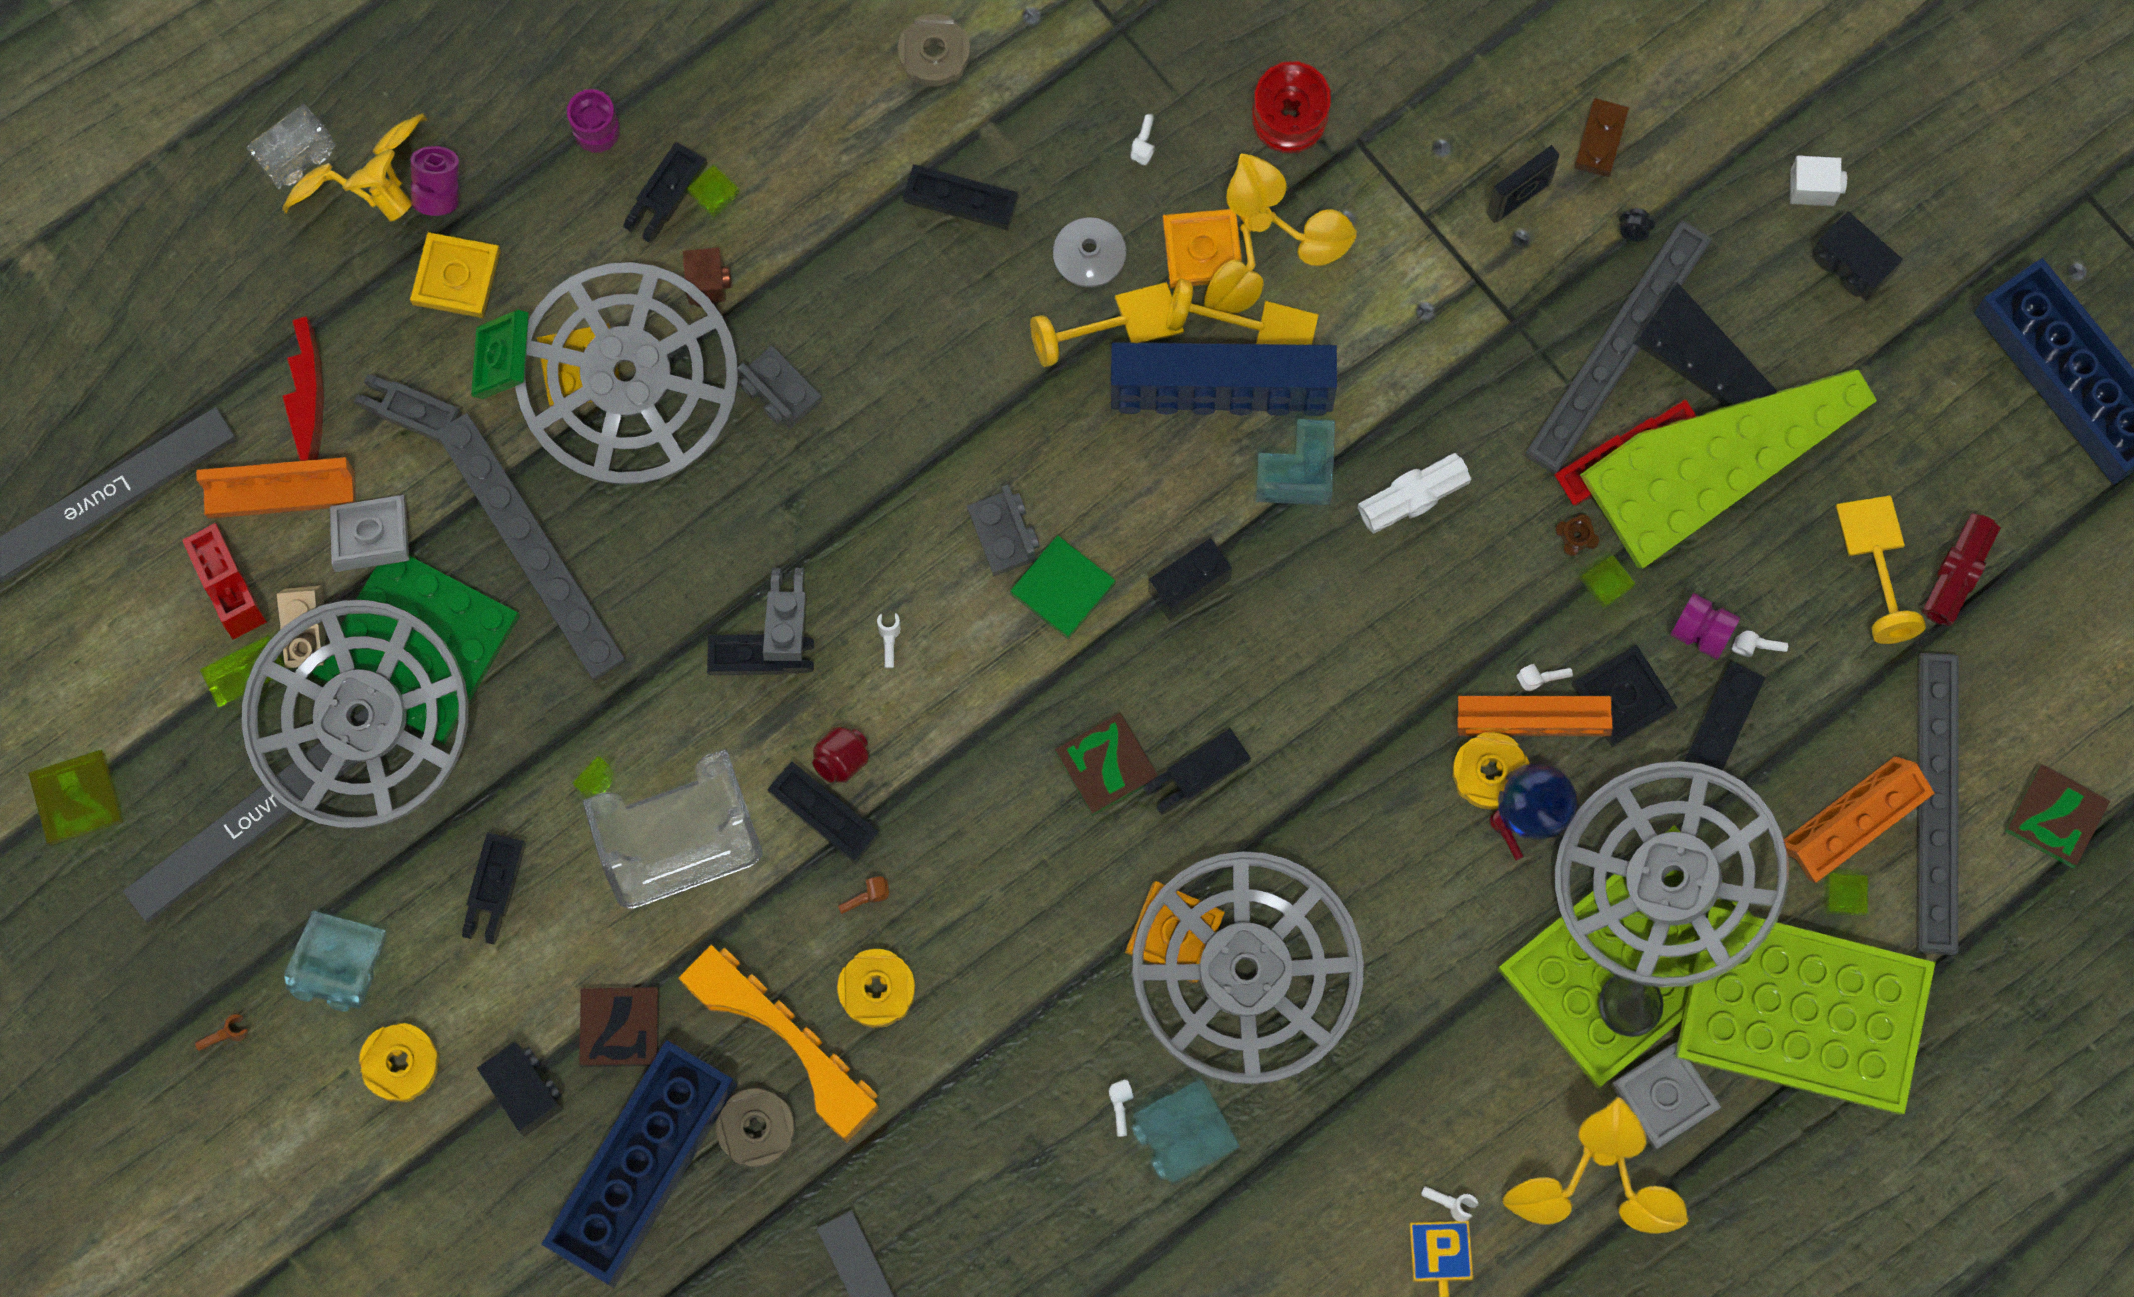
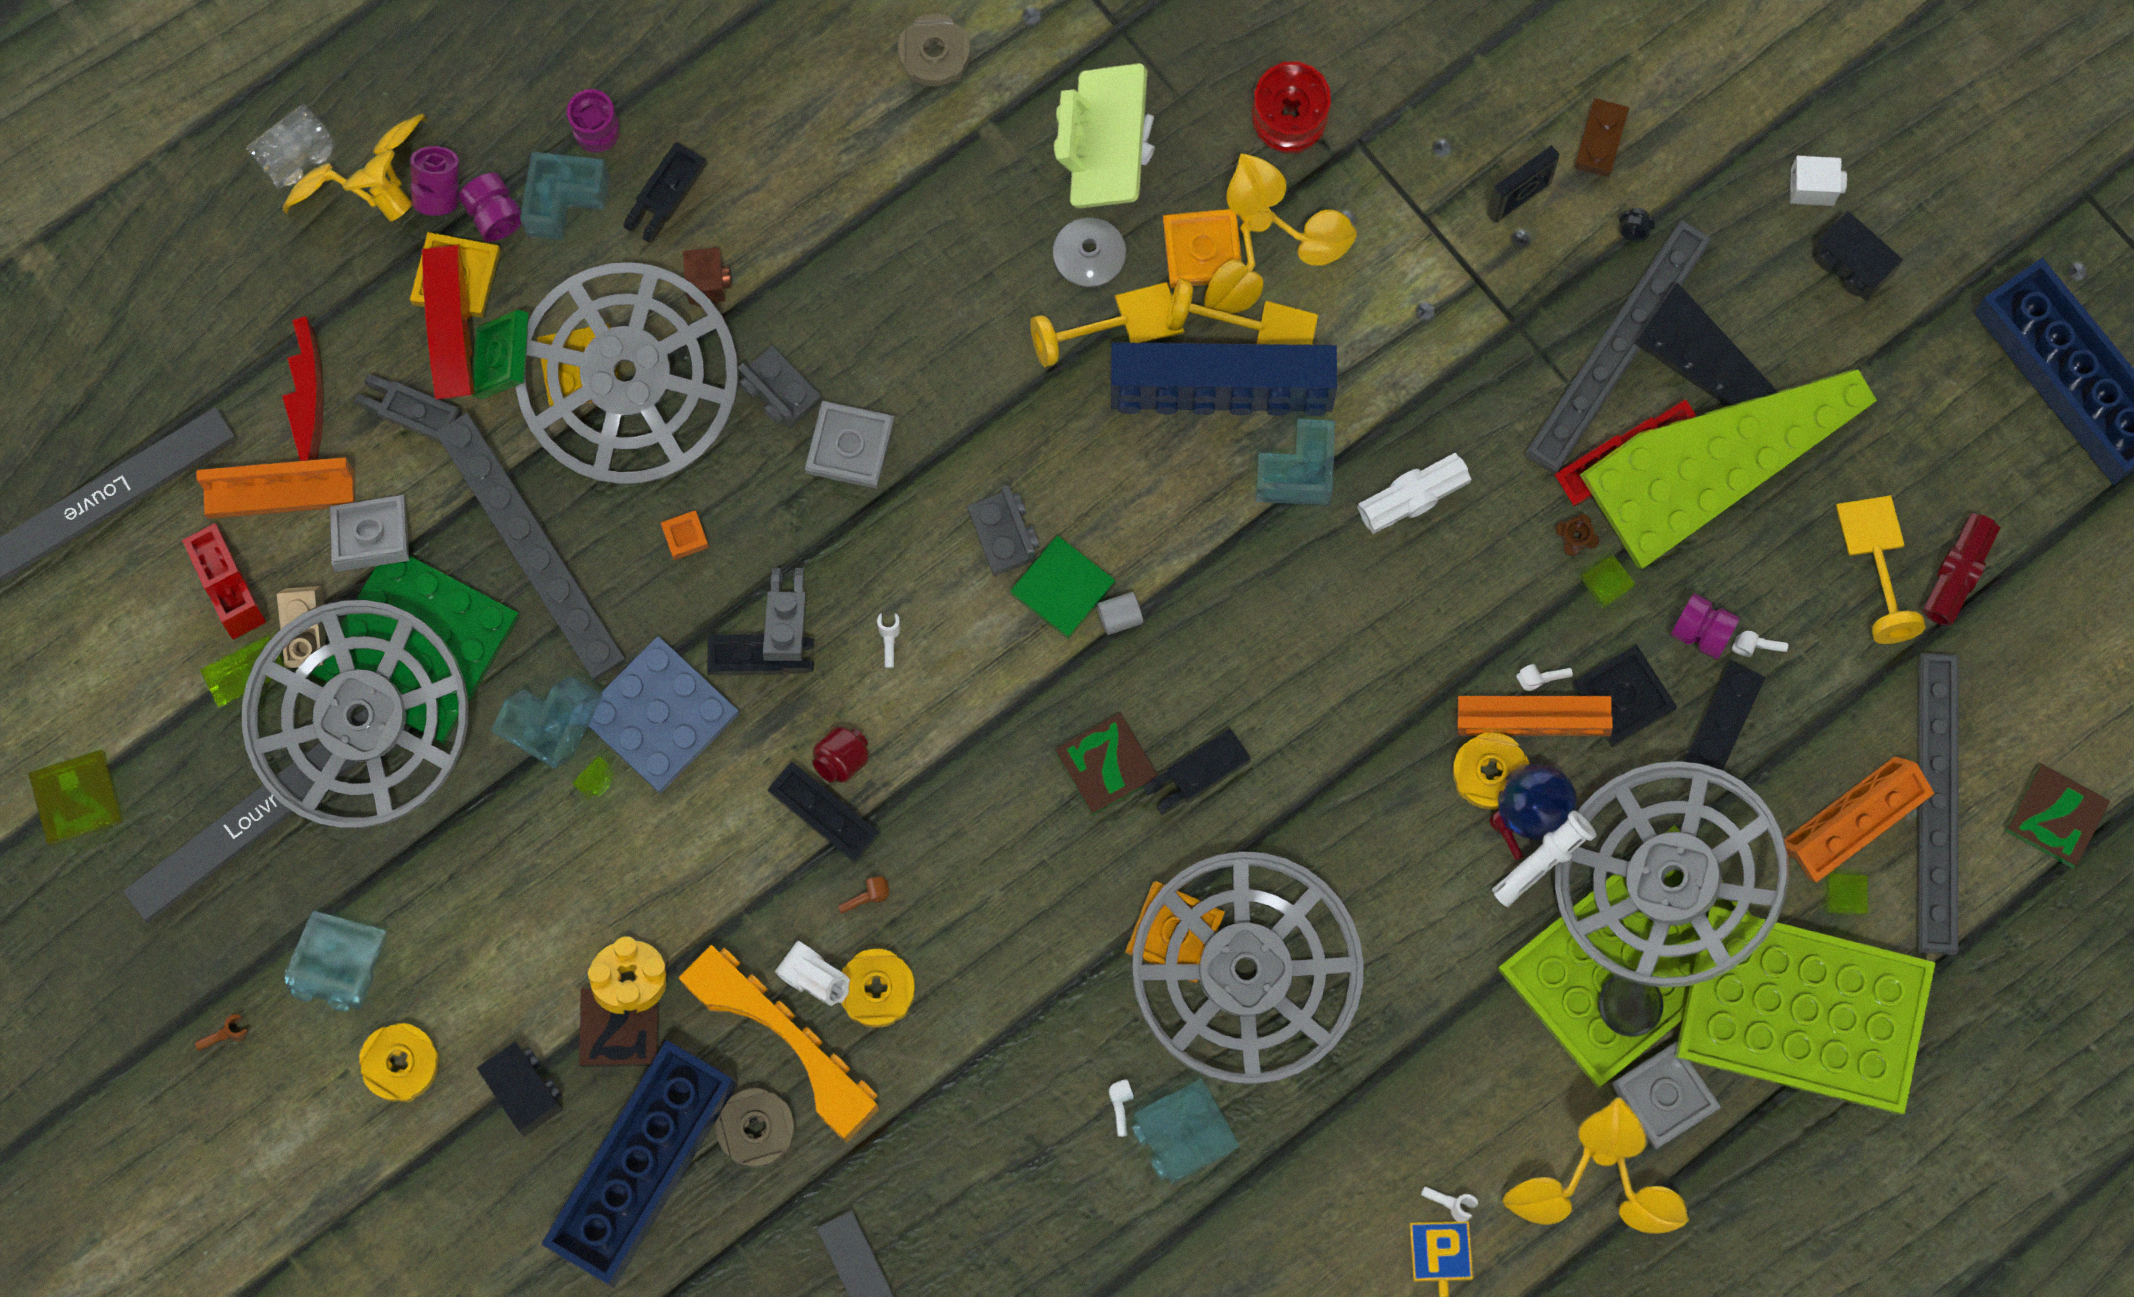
black hinge [462,832,526,945] -> none
clear windscreen [582,749,763,908] -> none
clear neon green plate [687,165,740,218] -> none
black plate [903,164,1018,230] -> none
black brick [1148,538,1232,621] -> none
none -> red slope [422,244,475,400]
none -> magenta wheel [458,172,525,242]
none -> clear light blue brick [491,676,603,769]
none -> clear light blue brick [520,152,610,240]
none -> sand blue plate [578,636,740,794]
none -> yellow plate [588,936,667,1014]
none -> orange plate [661,510,709,560]
none -> white piece [774,941,851,1006]
none -> light grey plate [804,401,895,489]
none -> yellowish green bracket [1054,63,1147,208]
none -> light grey beam [1097,592,1143,635]
none -> white pin [1492,811,1596,907]

